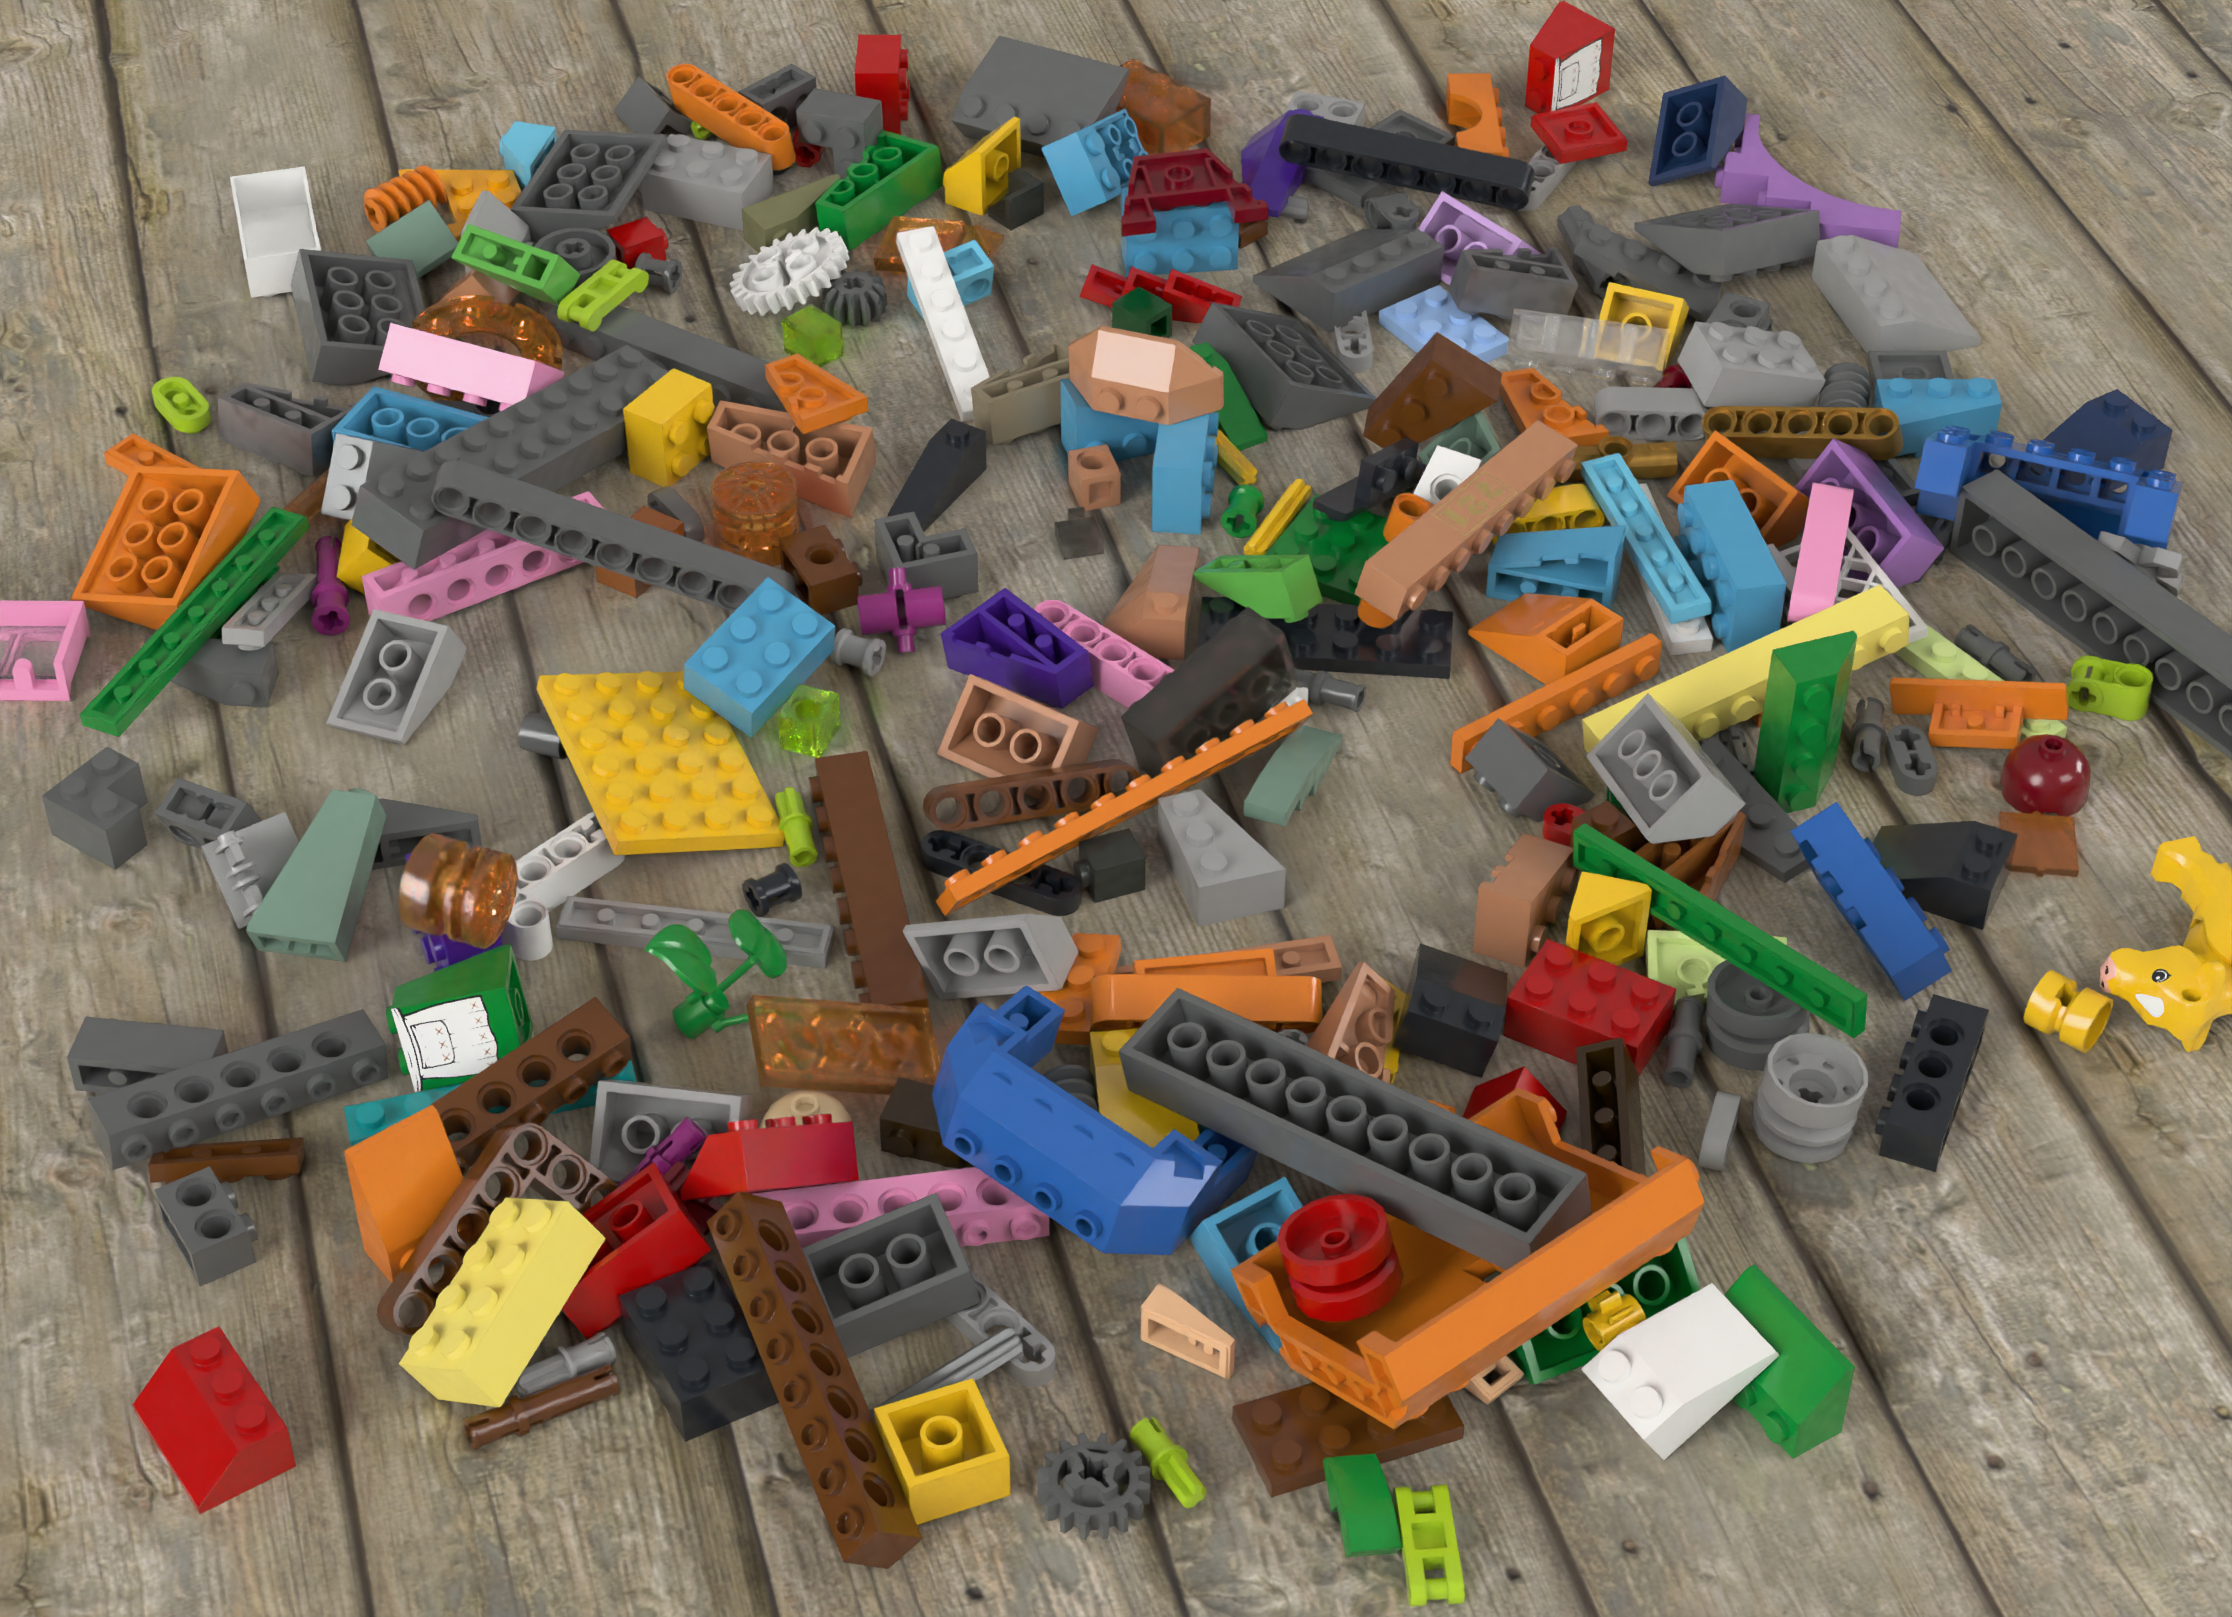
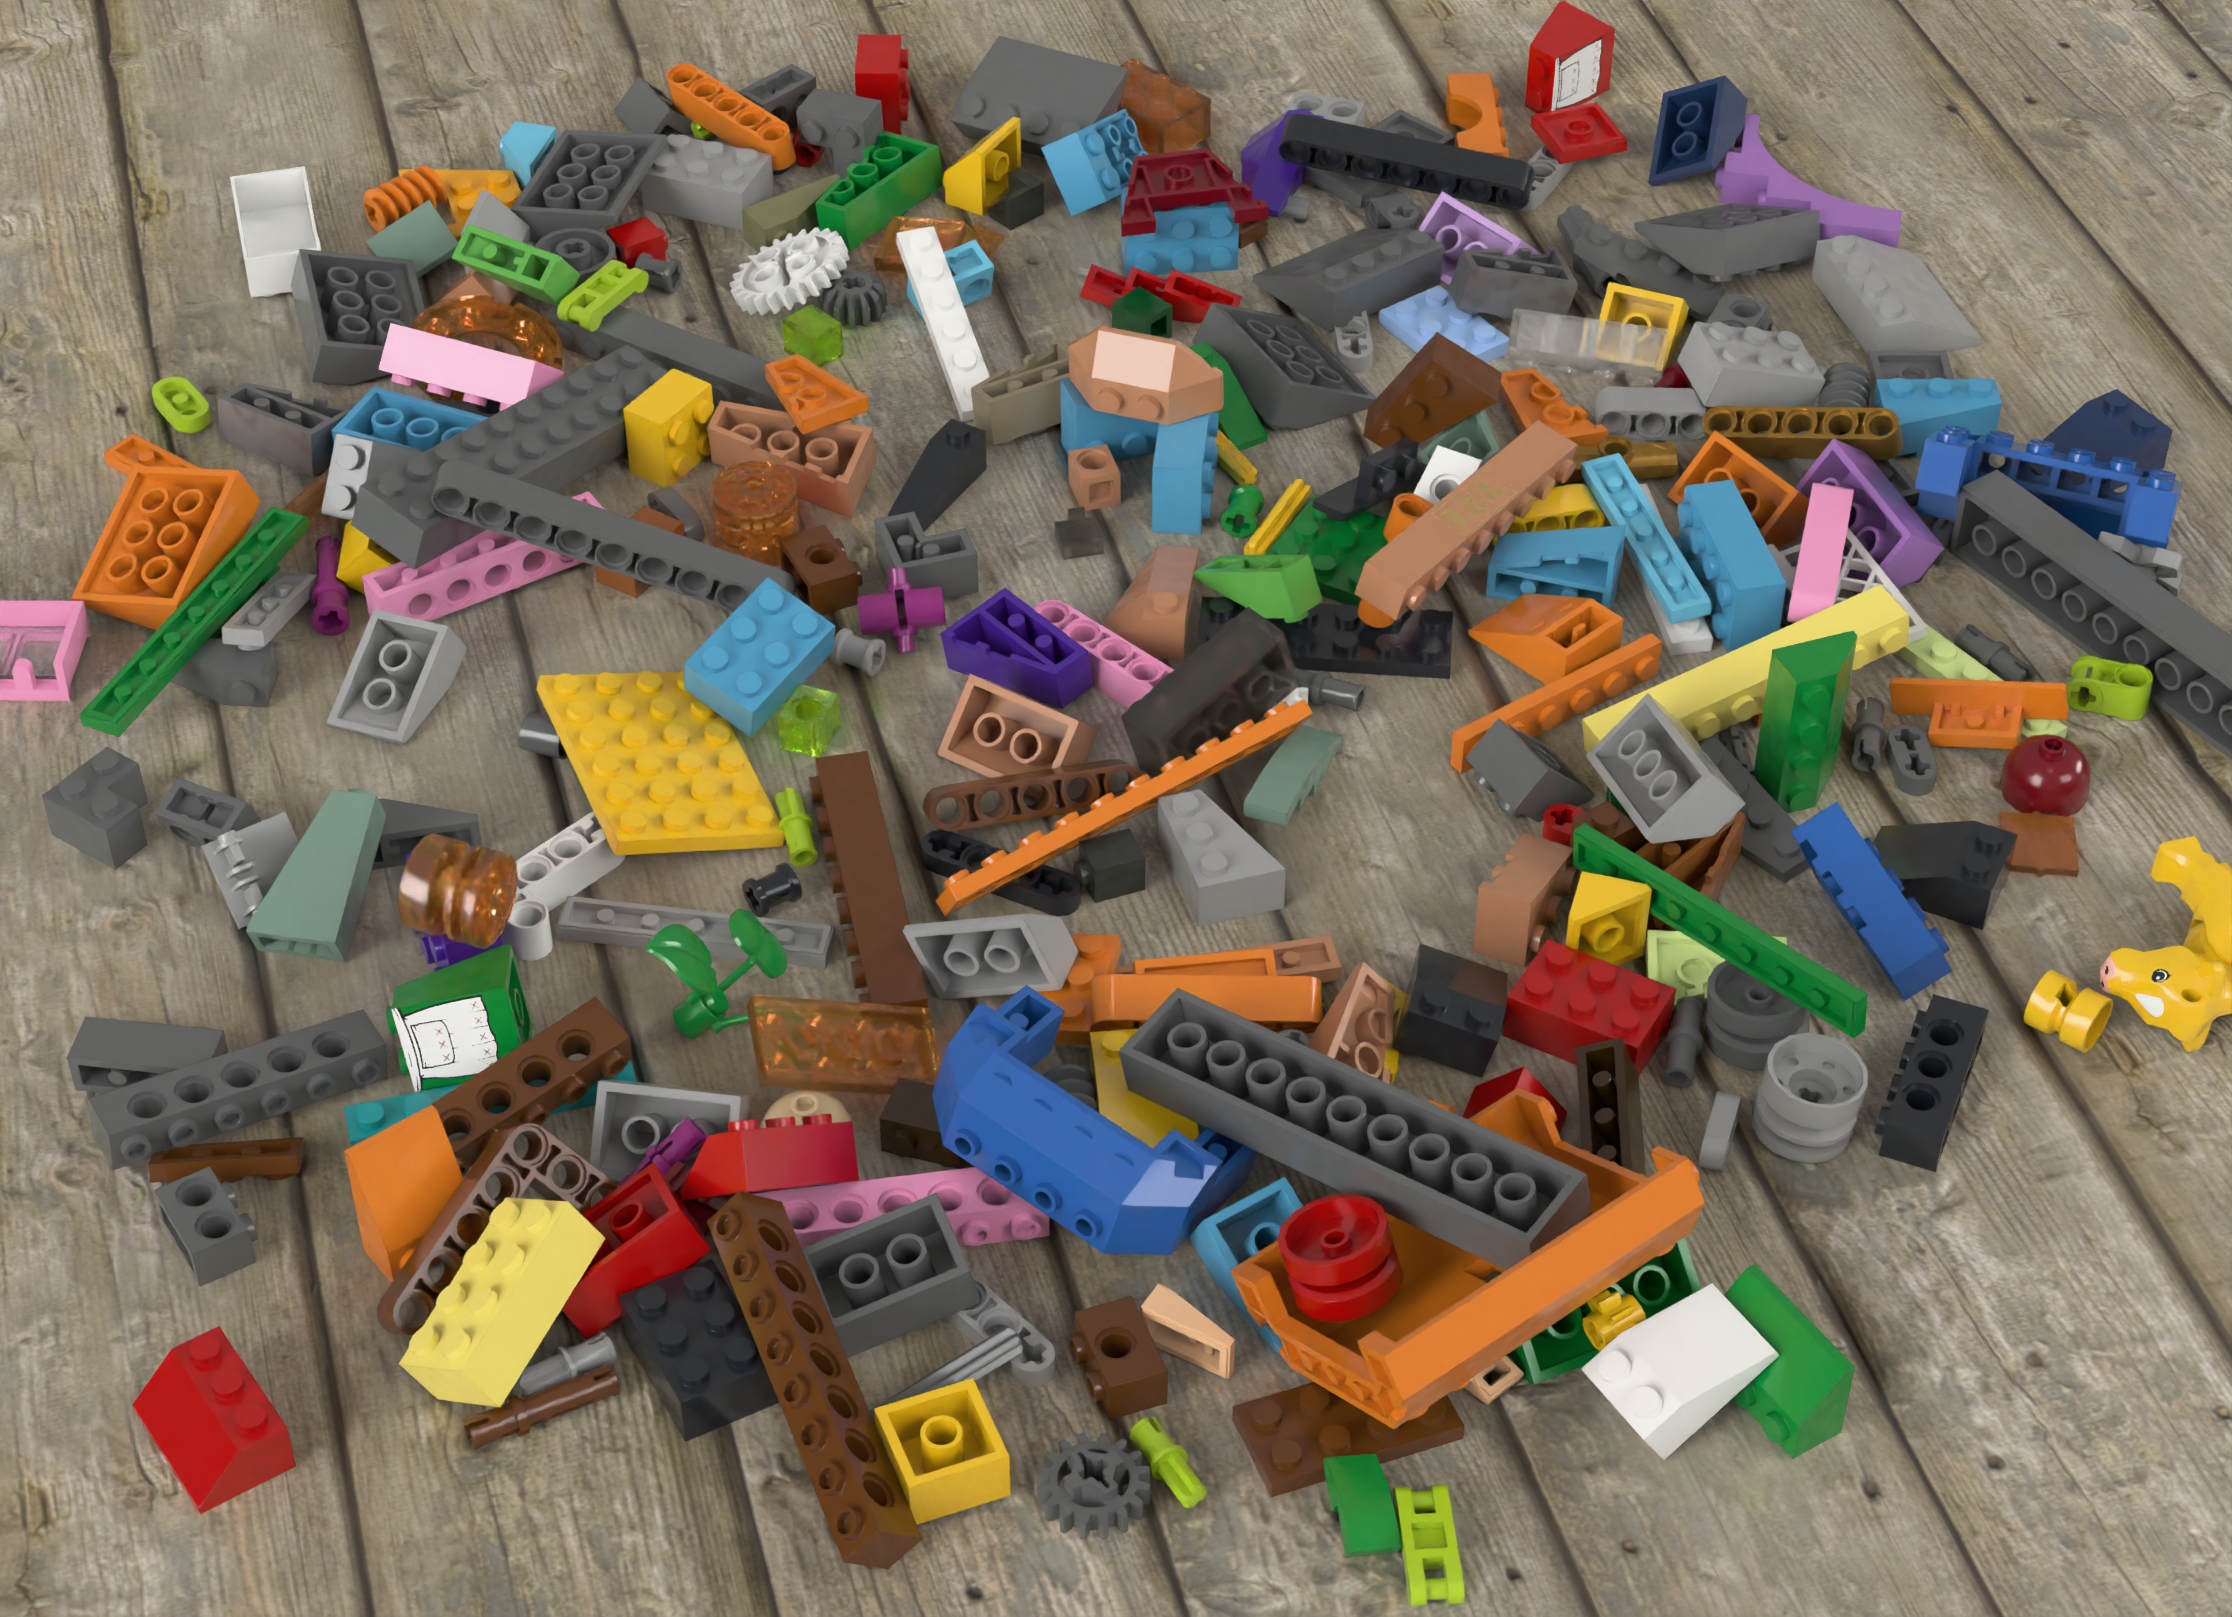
none -> reddish brown brick [1068,1296,1168,1420]

